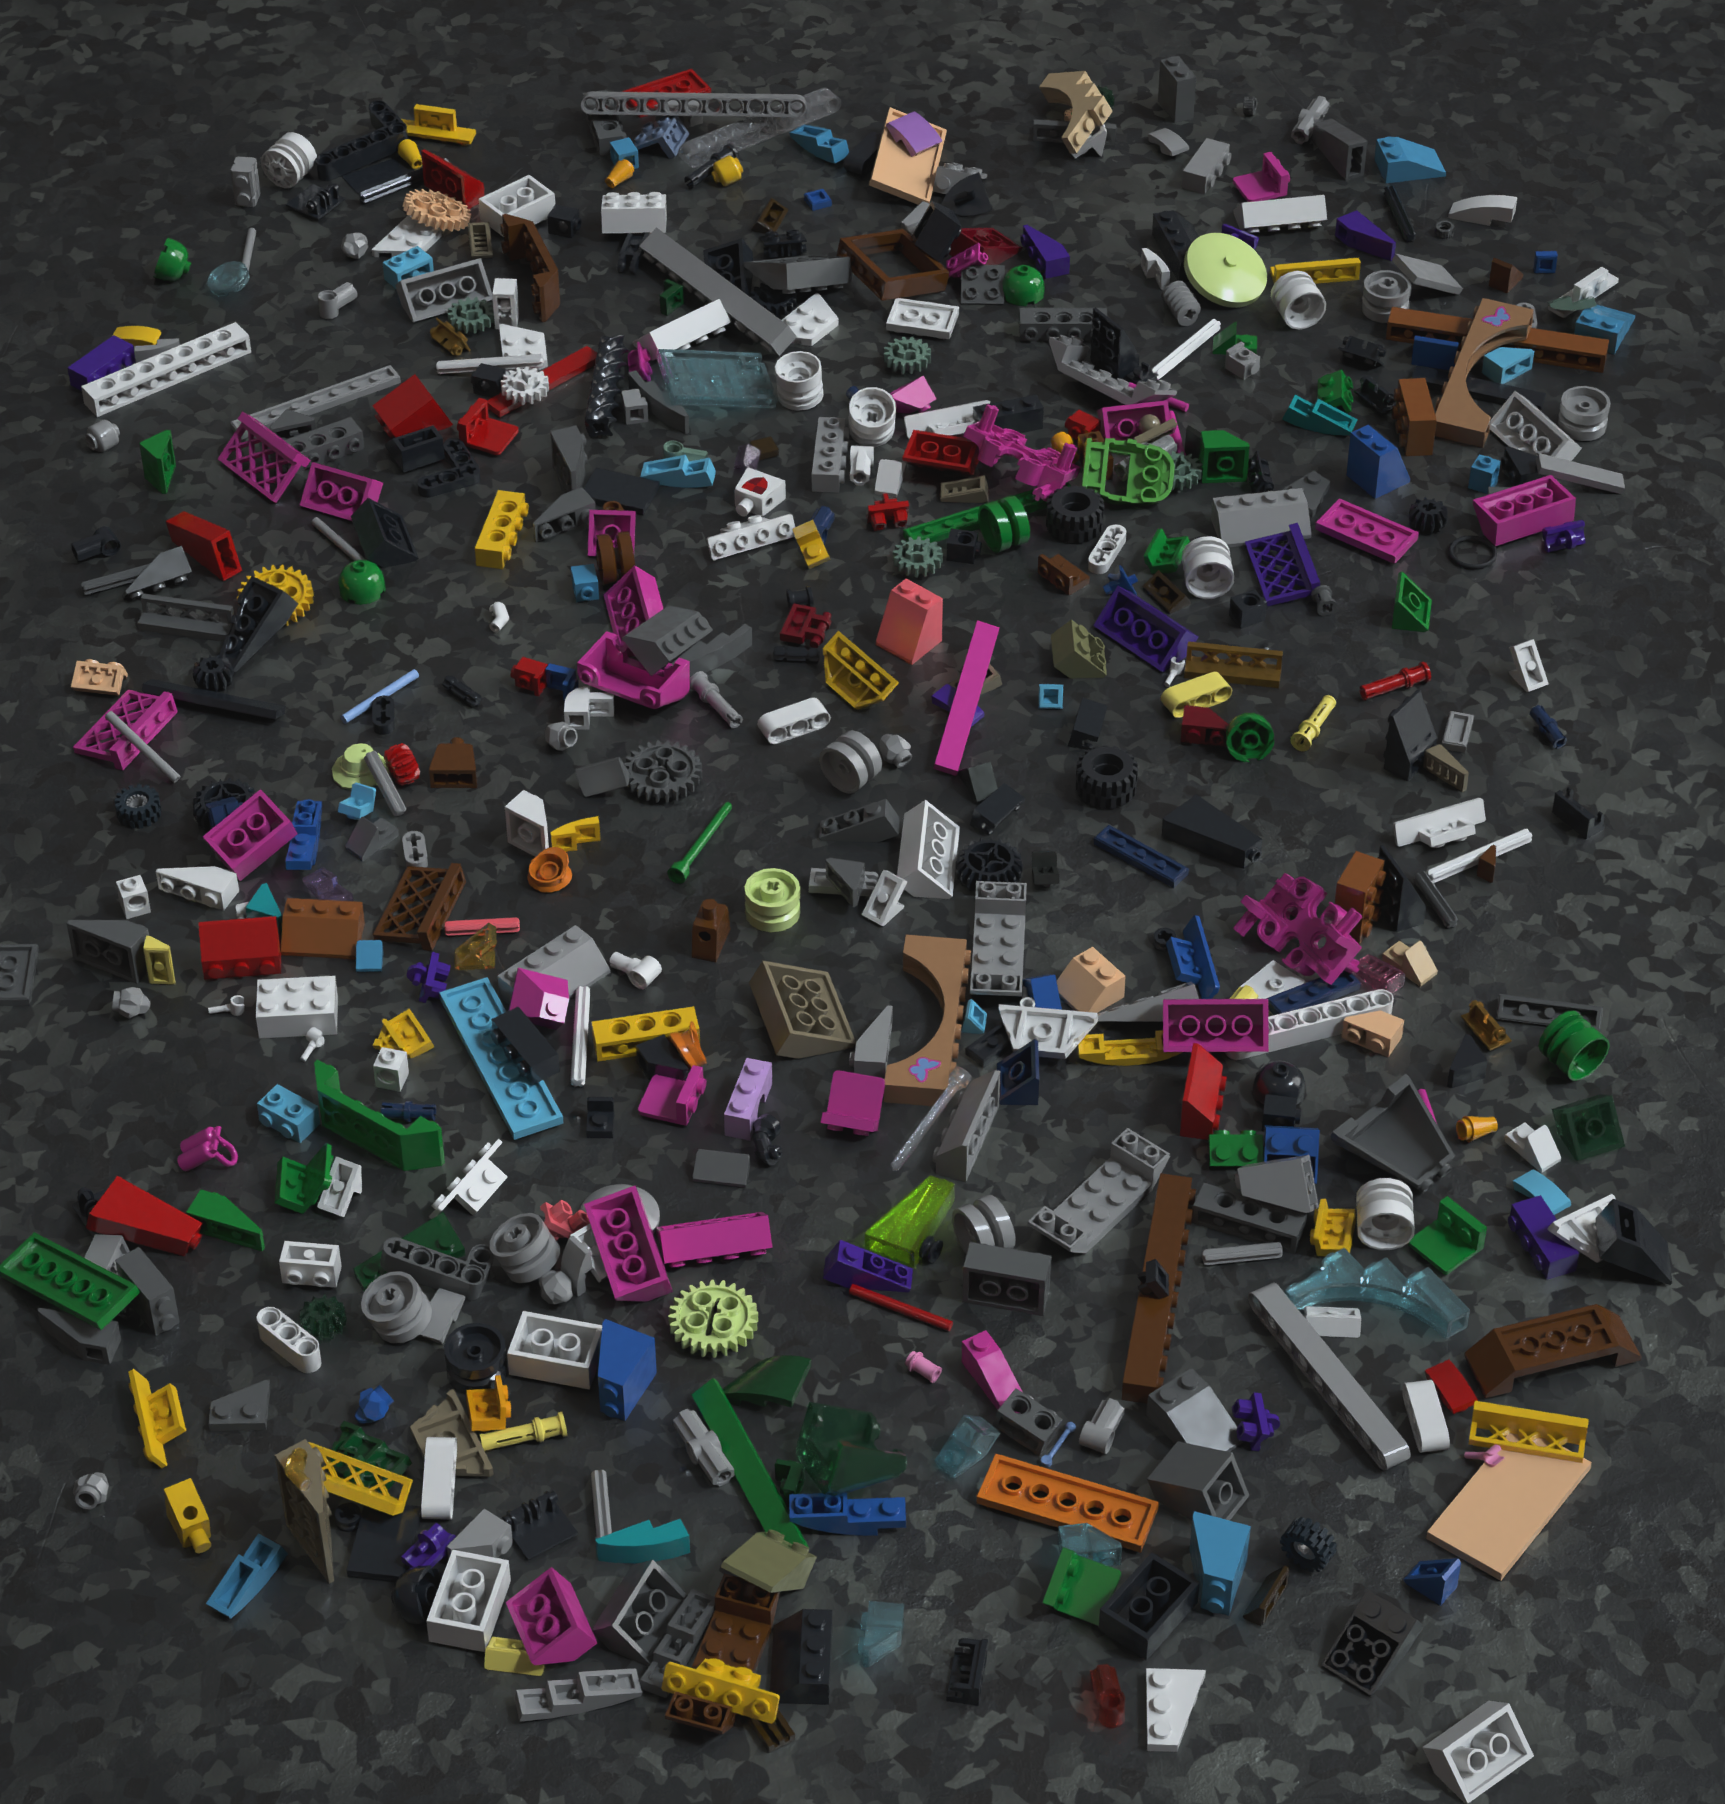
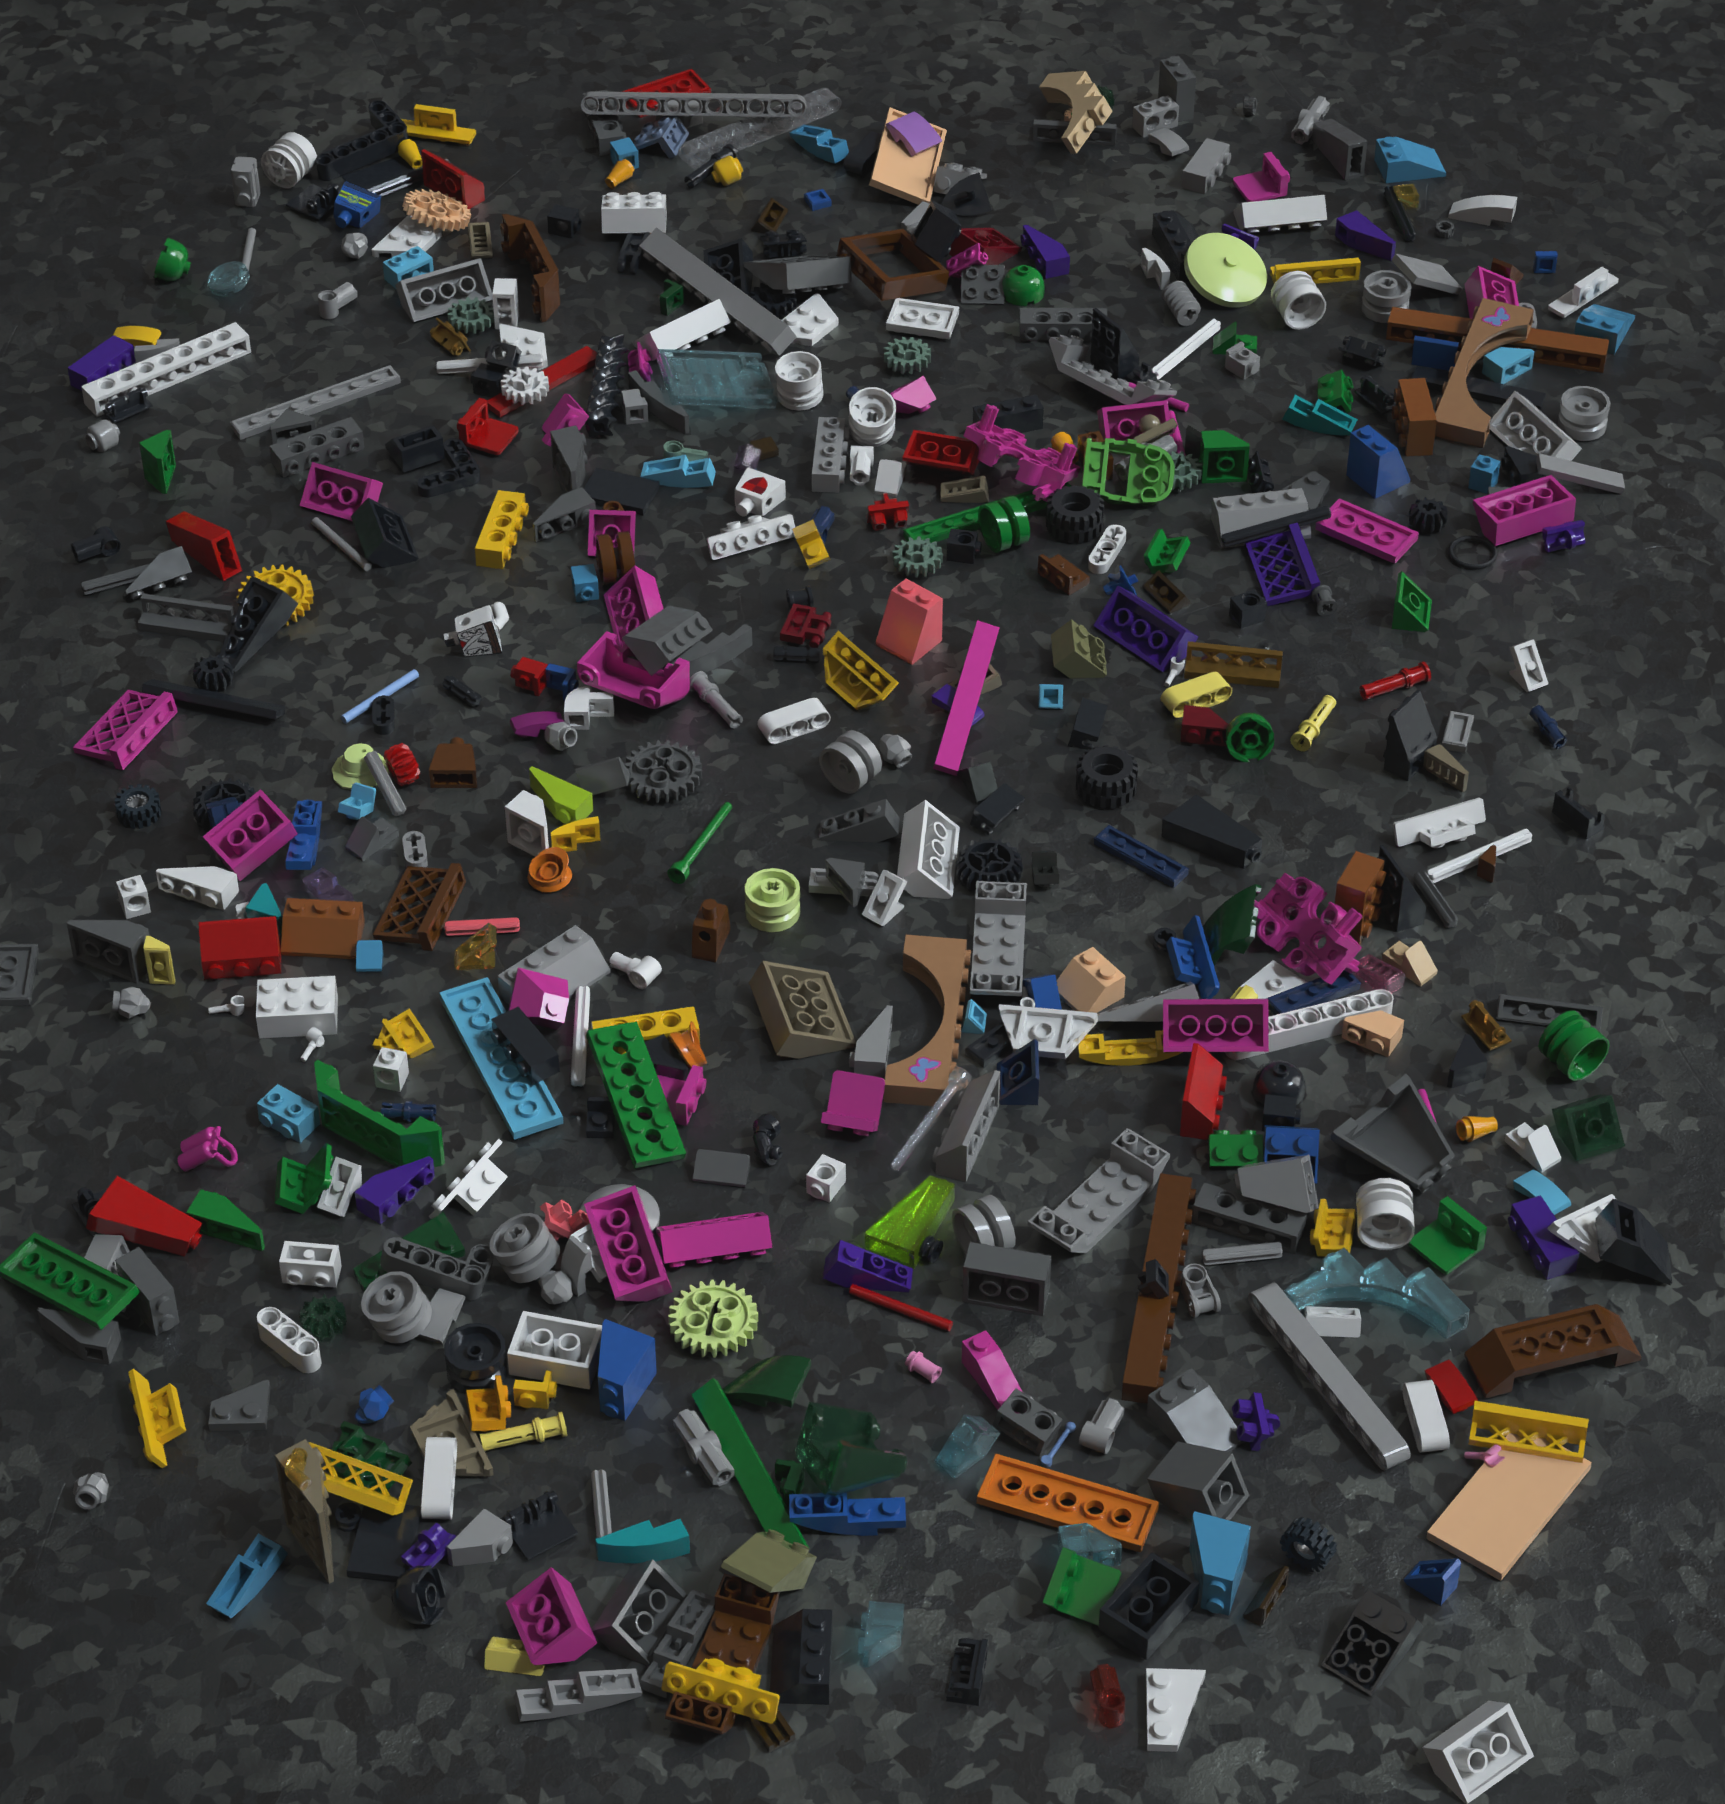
light nougat bracket [71,659,128,696] -> none
light grey bar [105,711,181,783] -> none
yellow torso [164,1478,211,1553] -> none
dark pink fence [218,411,311,503] -> none
green cylinder [338,560,386,605] -> none
red slope [372,374,453,439] -> none
dark purple hips [406,952,451,1003] -> none
white brick [427,1550,511,1652] -> none
white brick [479,175,555,237] -> none
lavender arch [724,1058,772,1141] -> none
white bracket [904,400,990,438] -> none
red brick [1065,410,1101,440] -> none
white slope [1072,124,1107,159] -> none
white wheel [1182,536,1234,599] -> none
sand green slope [1547,295,1597,310] -> none
none -> black hinge [103,388,153,423]
none -> blue torso [333,181,381,228]
none -> dark purple slope [355,1156,435,1225]
none -> white torso [444,605,502,657]
none -> black brick [485,340,522,372]
none -> magenta slope [509,711,564,738]
none -> yellow bracket [513,1370,557,1409]
none -> lime slope [529,766,593,824]
none -> dark pink bracket [542,393,589,447]
none -> green plate [586,1021,686,1168]
none -> white brick [806,1154,846,1203]
none -> light grey brick [1132,95,1179,138]
none -> light grey piece [1181,1263,1221,1318]
none -> dark green slope [1202,884,1261,966]
none -> black axle [1221,505,1331,547]
none -> clear yellow slope [1393,184,1419,208]
none -> dark pink slope [1464,266,1519,319]

